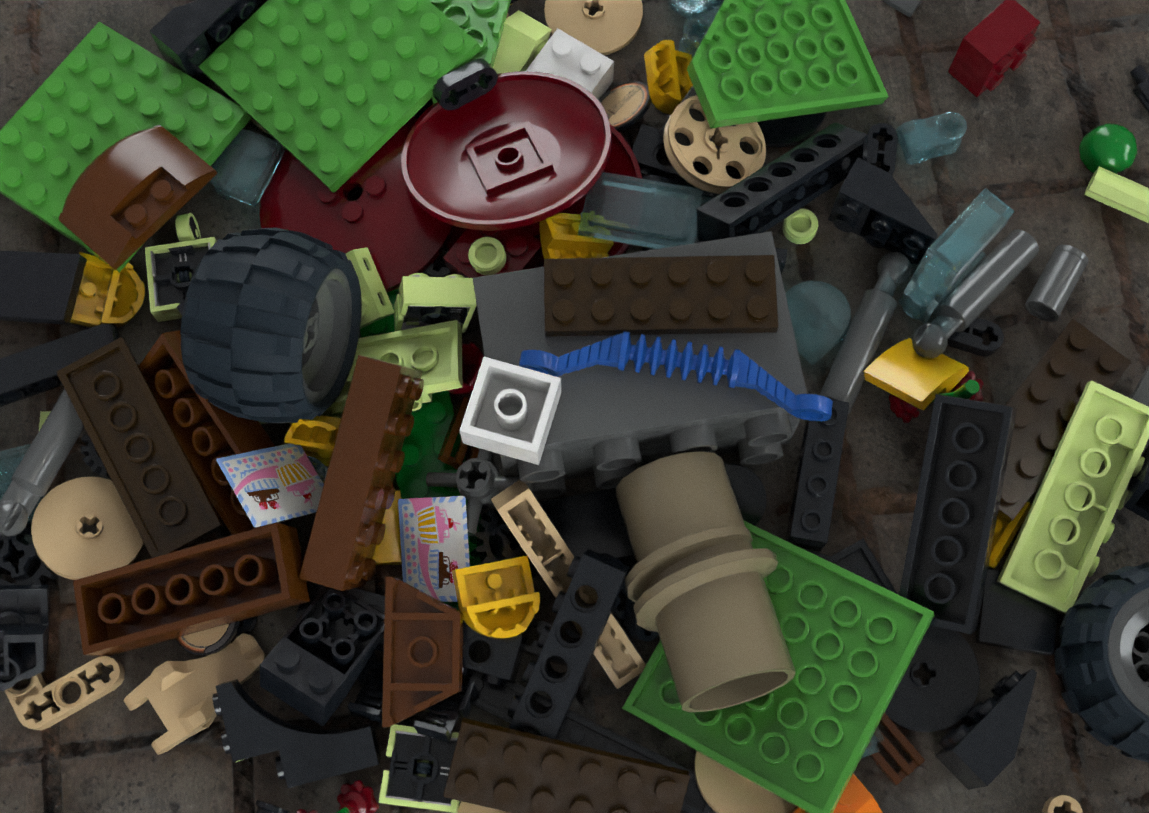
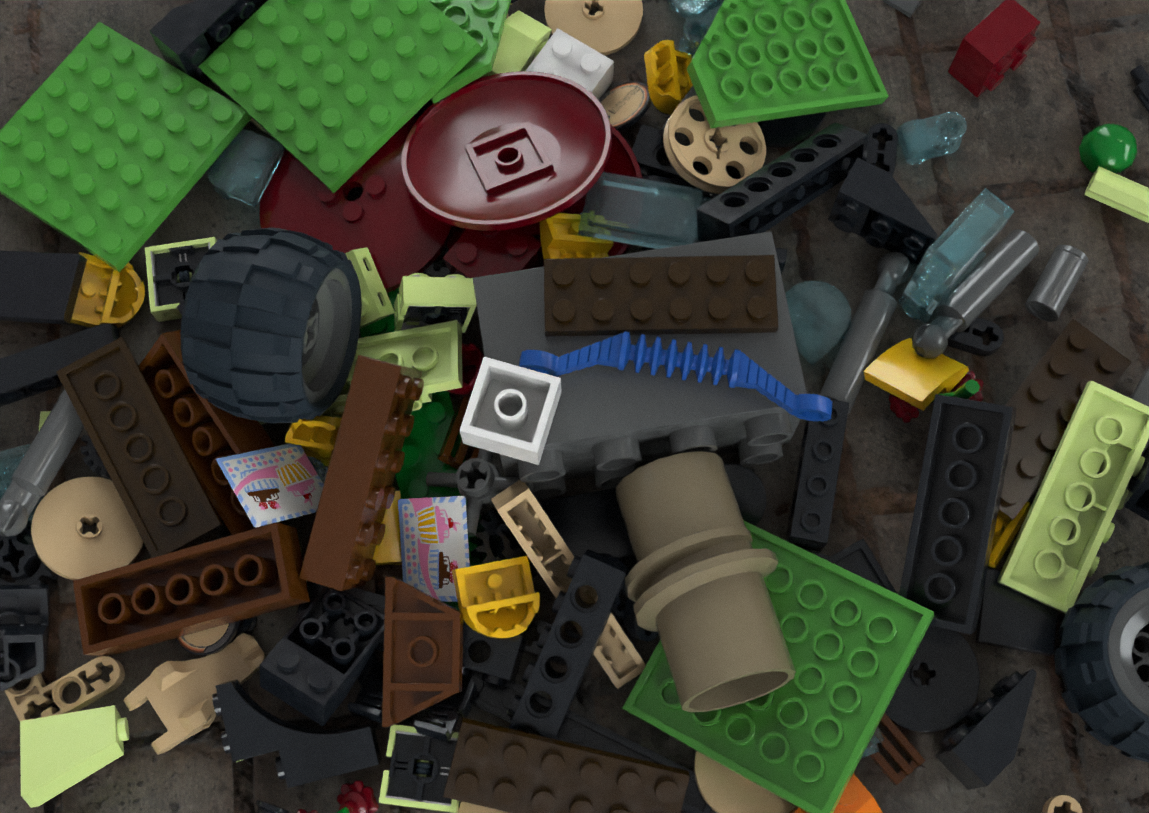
reddish brown slope [58,125,217,271] -> none
yellowish green tile [175,213,201,242] -> none
black beam [433,59,498,110] -> none
yellowish green tile [468,237,506,275] -> none
yellowish green tile [782,208,818,244] -> none
none -> yellowish green slope [20,705,129,808]

